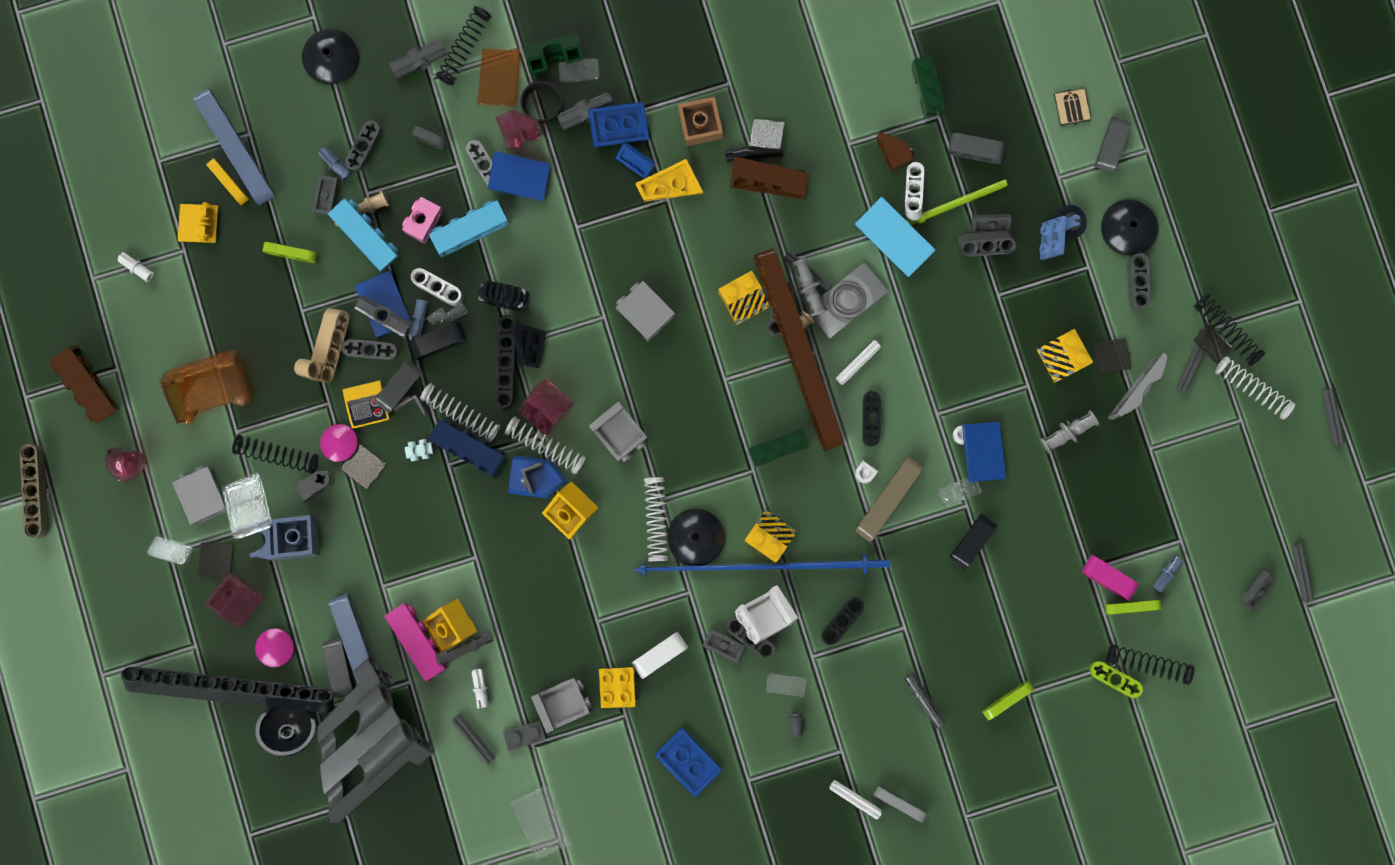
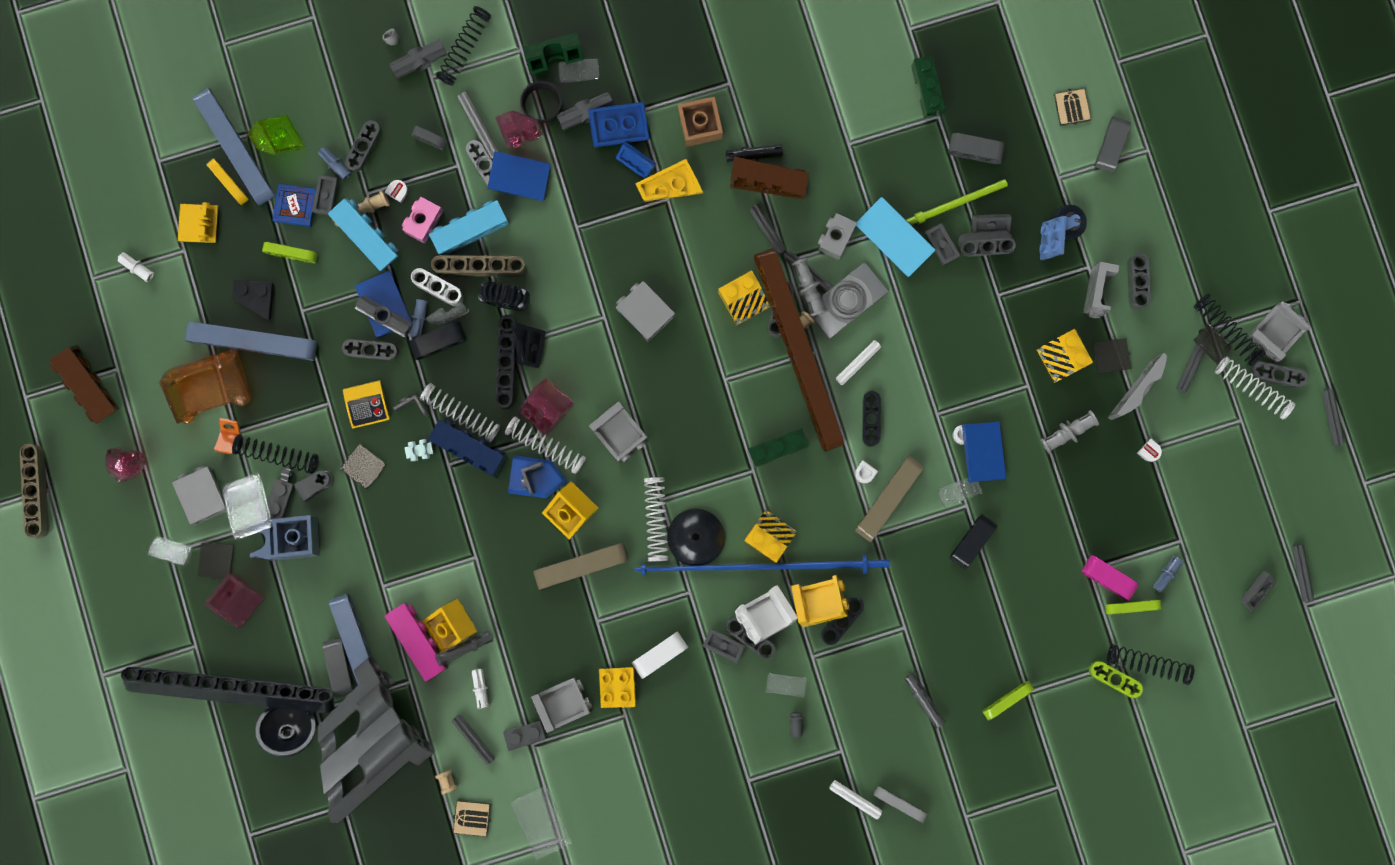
dark pink dish [255,628,295,667] -> none
tan beam [294,308,350,383] -> none
black dish [302,29,359,85] -> none
dark pink dish [320,424,359,463] -> none
dark grey beam [373,359,423,413] -> none
clear orange piece [477,49,520,107] -> none
blue tile [654,727,723,797] -> none
clear smoke piece [749,119,784,151] -> none
reddish brown slope [876,132,915,172] -> none
white beam [905,162,924,221] -> none
black dish [1101,199,1158,256] -> none
none -> sand blue beam [184,322,318,361]
none -> orange bracket [214,418,241,454]
none -> black wing [232,280,274,320]
none -> clear neon green slope [247,115,305,155]
none -> dark grey plate [263,467,294,519]
none -> tile [272,184,316,227]
none -> light grey hinge [382,29,399,45]
none -> white tile [385,180,408,203]
none -> dark tan beam [431,255,526,277]
none -> tan bush [435,769,458,794]
none -> piece [453,800,491,837]
none -> light grey axle [458,92,498,160]
none -> dark tan beam [533,543,629,590]
none -> dark grey axle [750,204,786,256]
none -> yellow panel [791,575,849,627]
none -> light grey brick [817,213,857,260]
none -> dark grey plate [924,223,960,266]
none -> light grey panel [1083,262,1119,318]
none -> white tile [1137,438,1162,462]
none -> light grey panel [1247,302,1311,363]
none -> dark grey beam [1250,362,1308,388]

